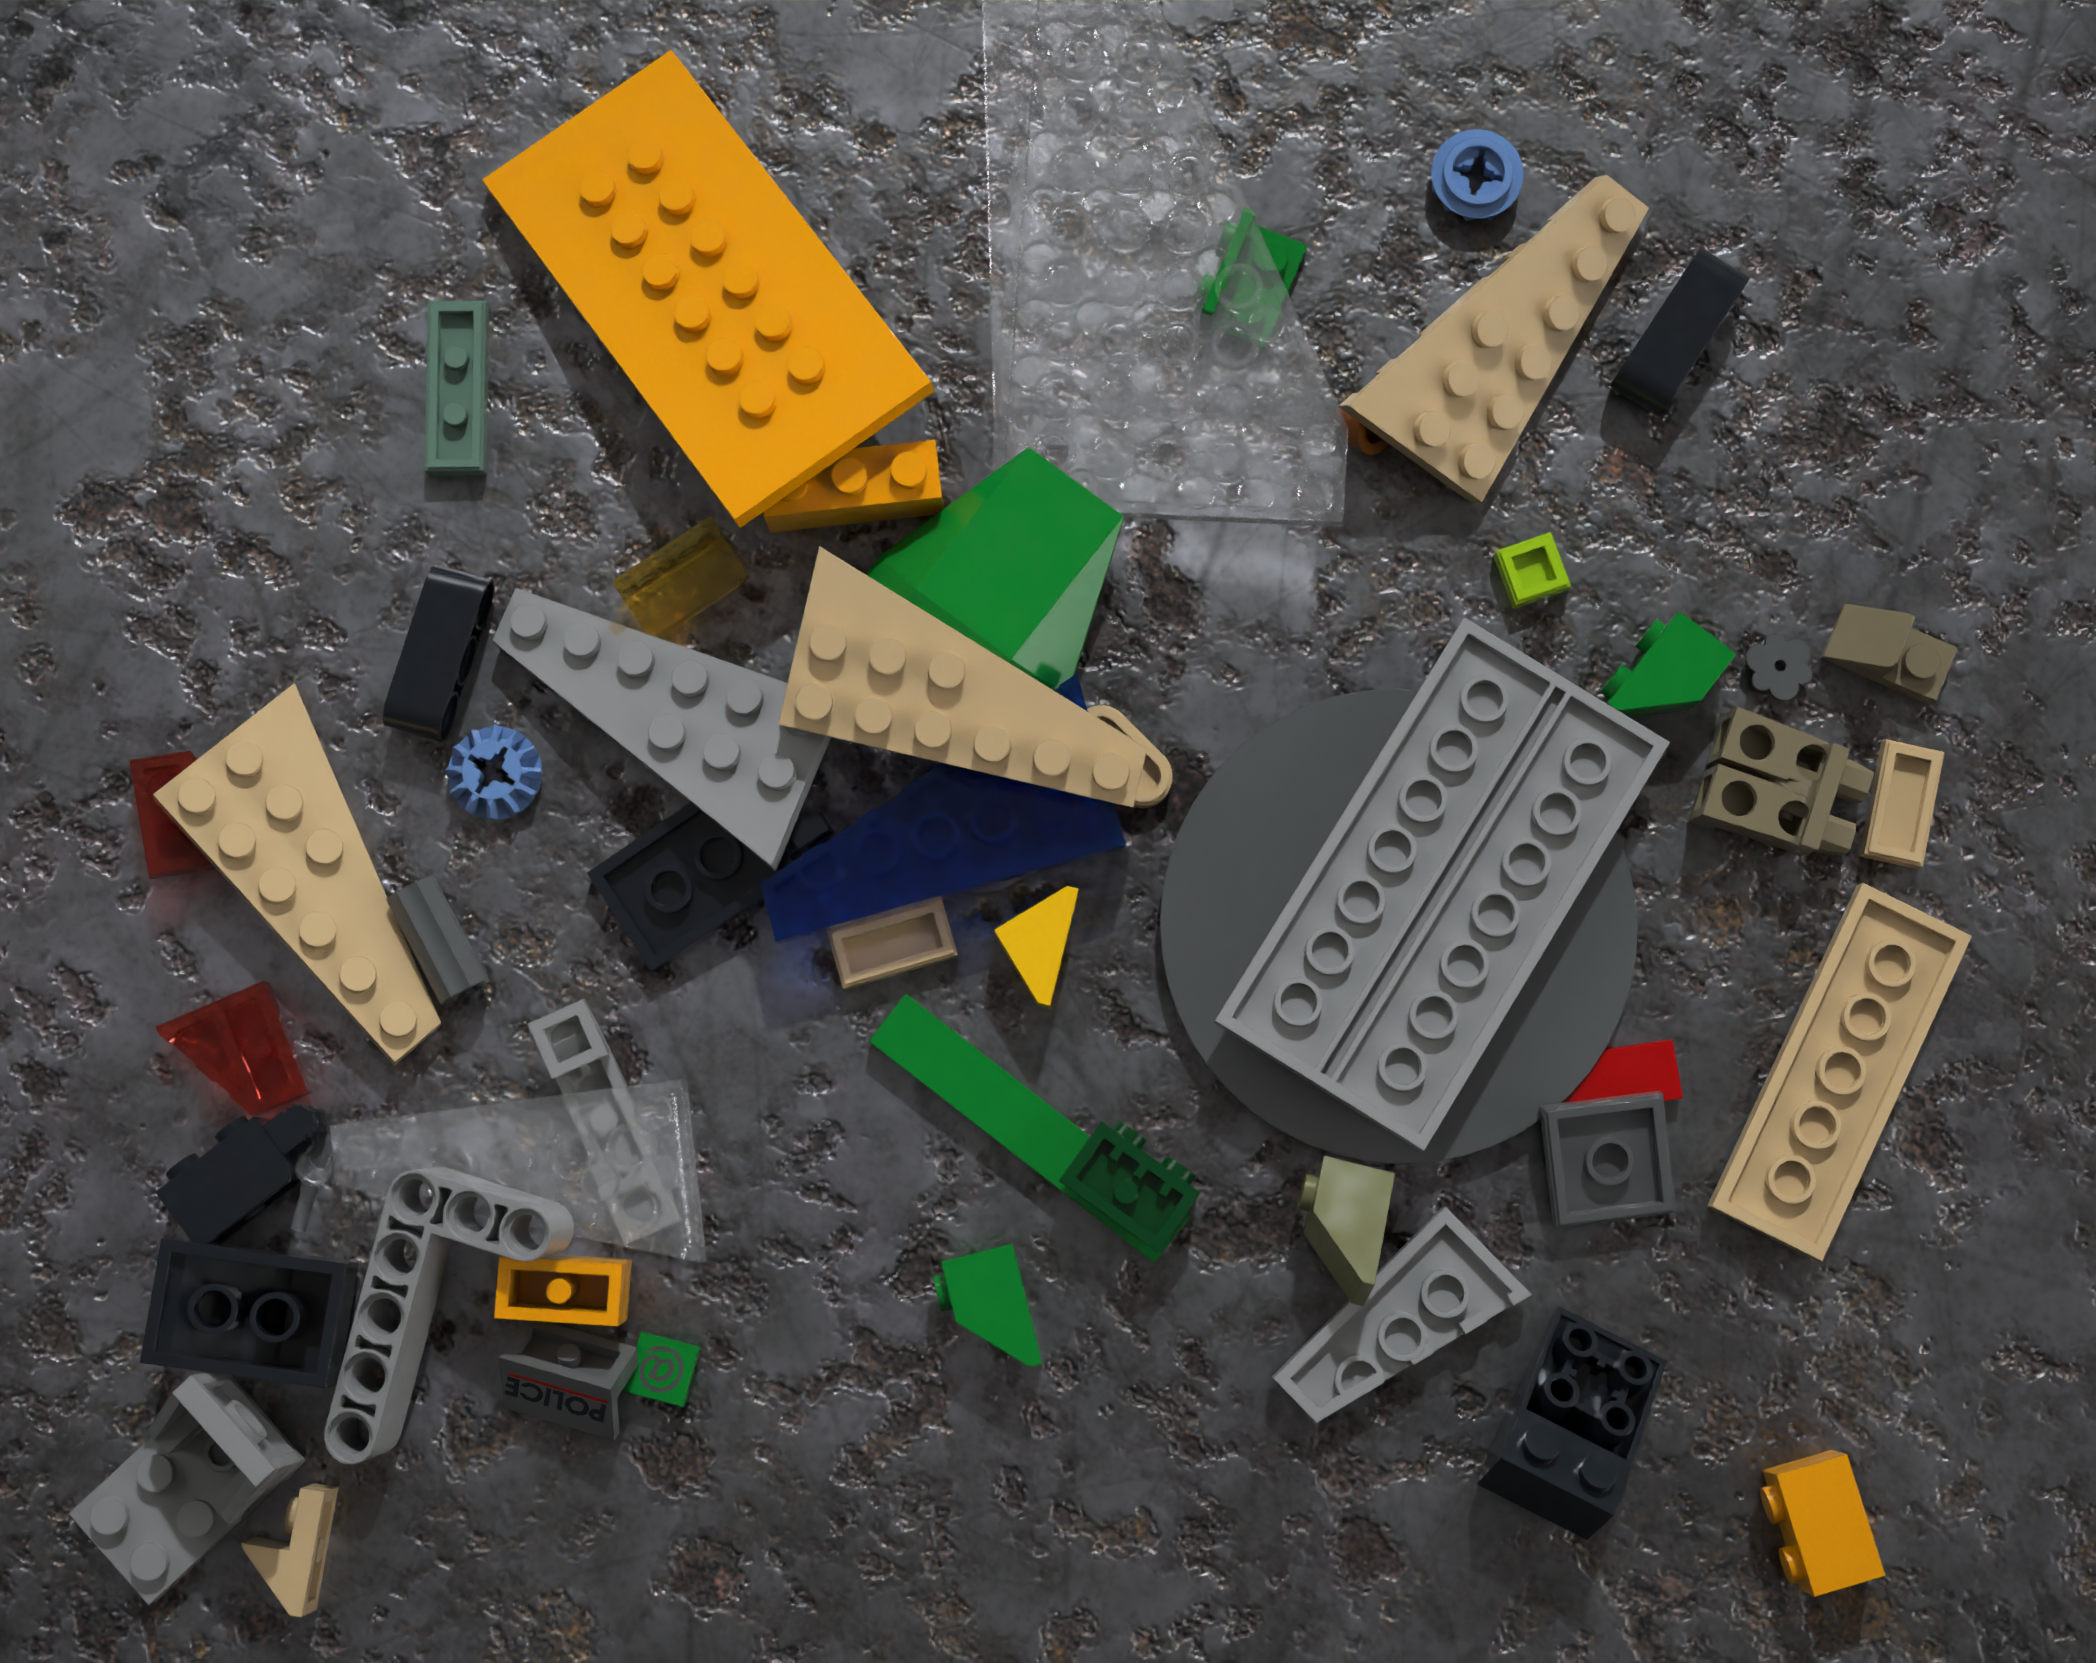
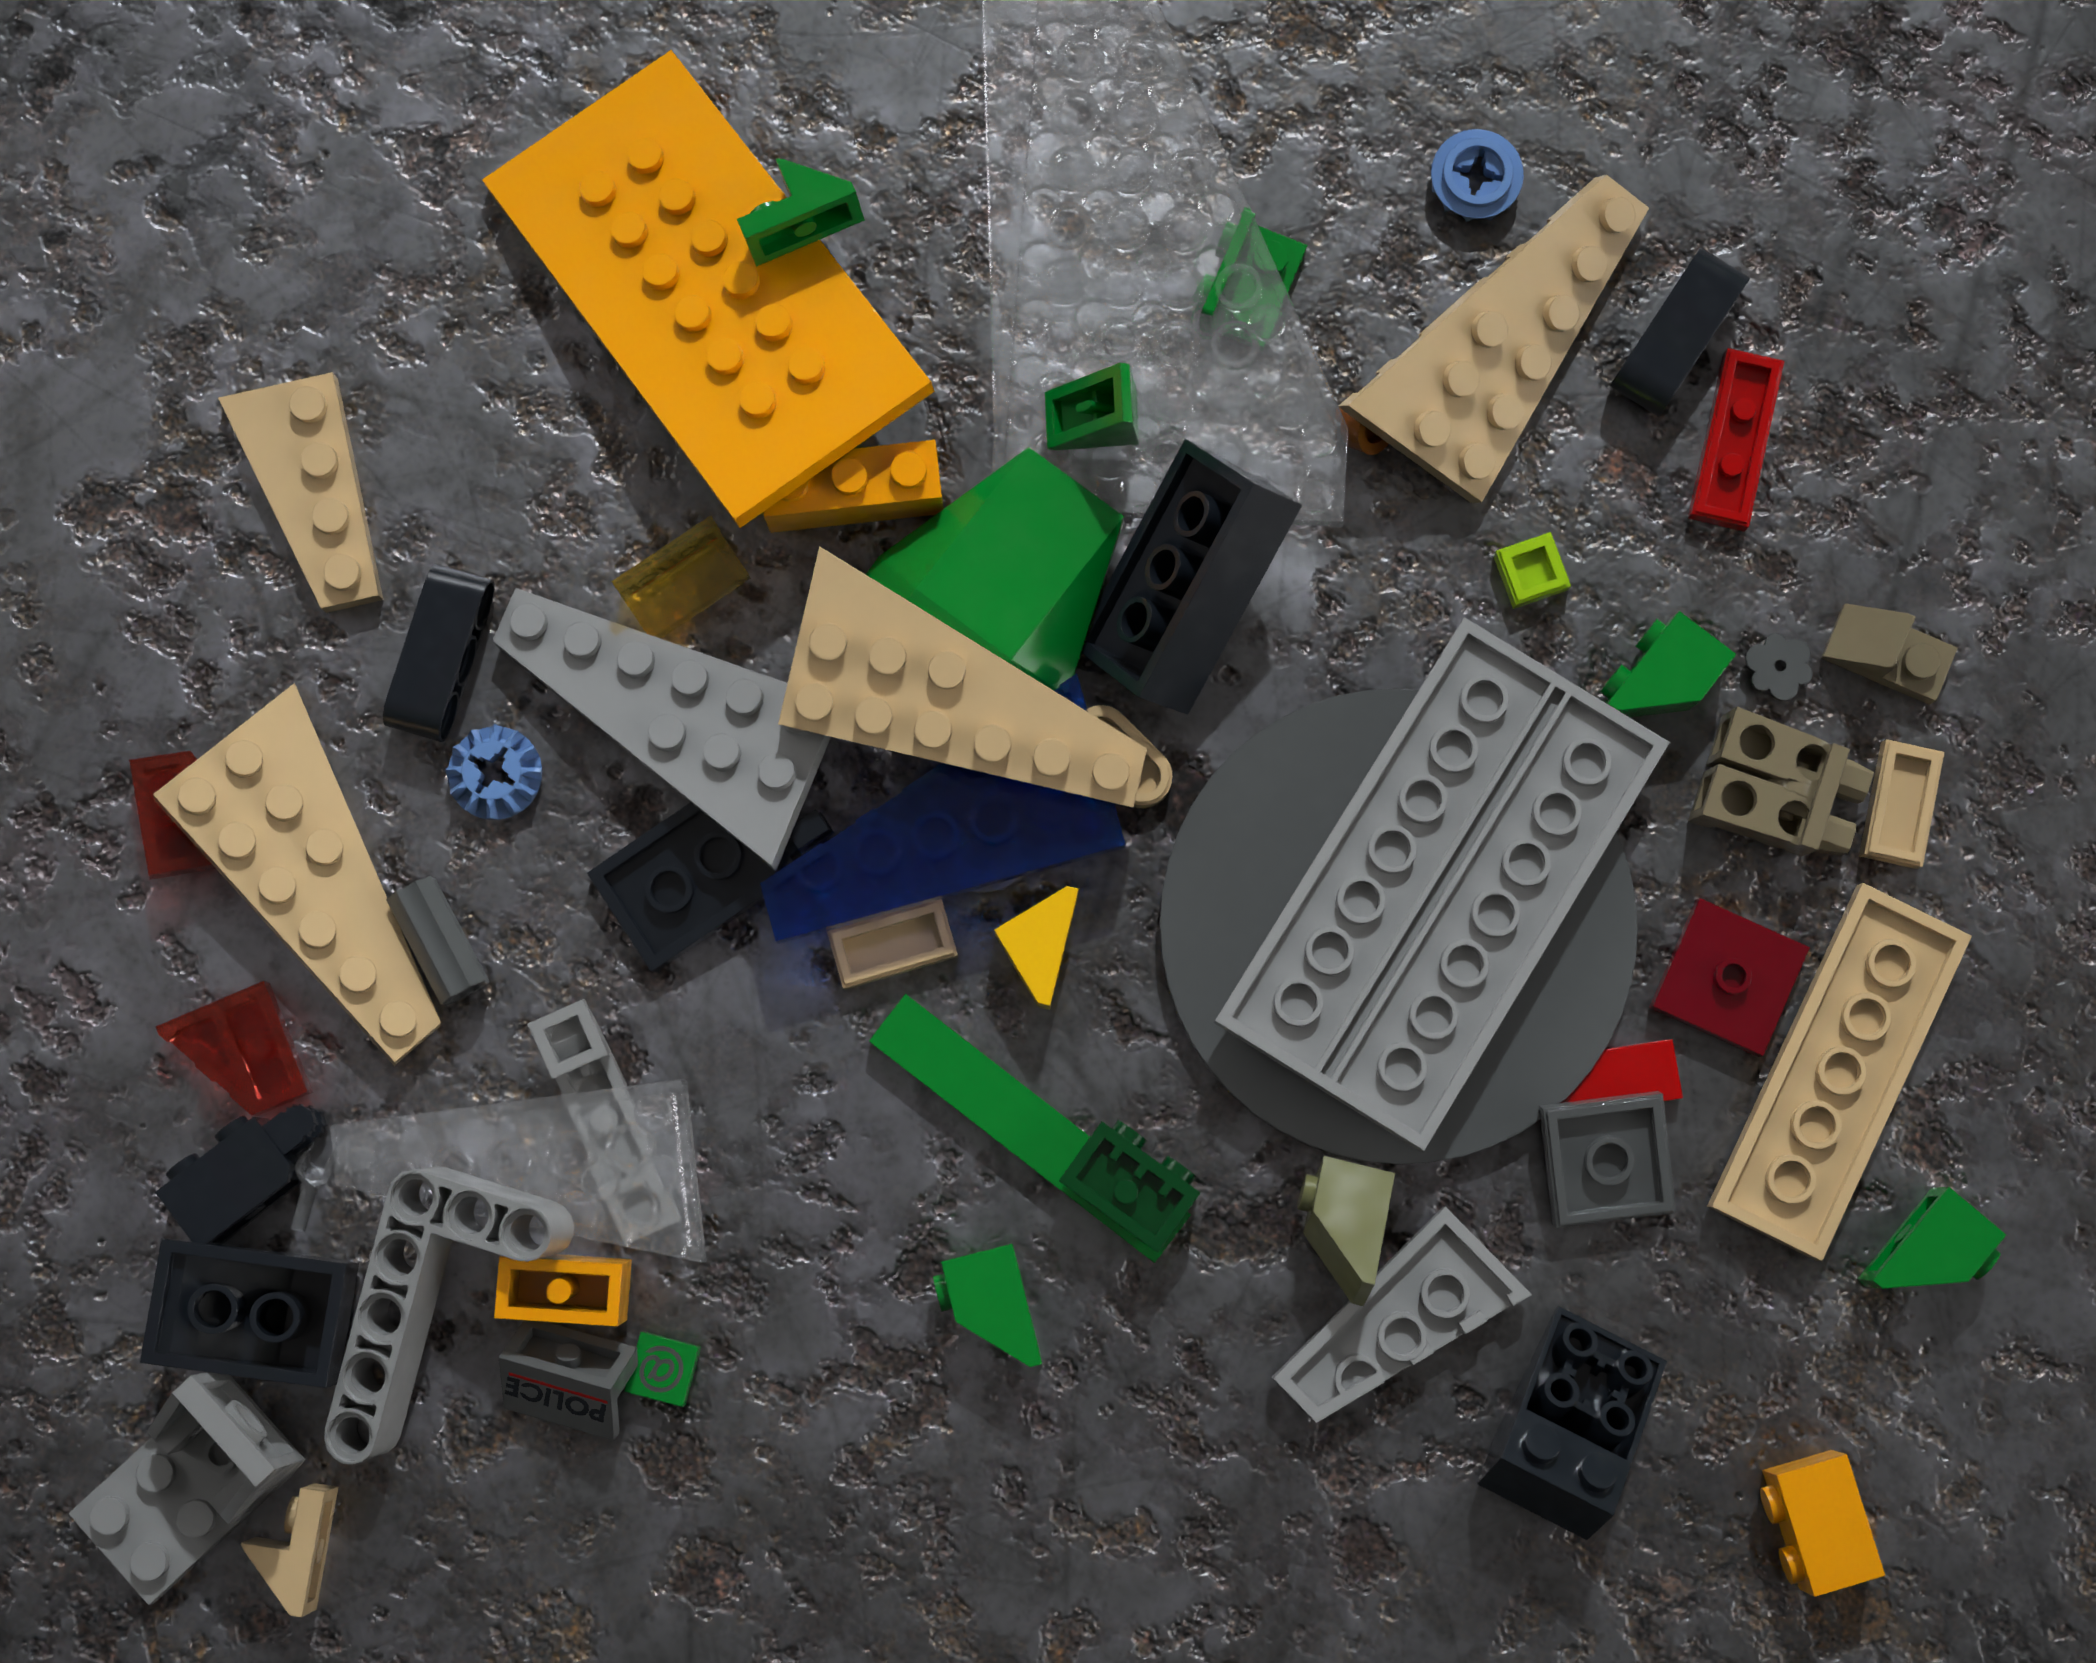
sand green tile [425,301,489,476] -> none
none -> tan wing [218,372,384,613]
none -> green slope [737,158,865,267]
none -> green slope [1045,362,1139,451]
none -> black slope [1082,438,1302,715]
none -> dark red plate [1649,898,1810,1057]
none -> red tile [1687,348,1785,532]
none -> green slope [1857,1187,2006,1289]

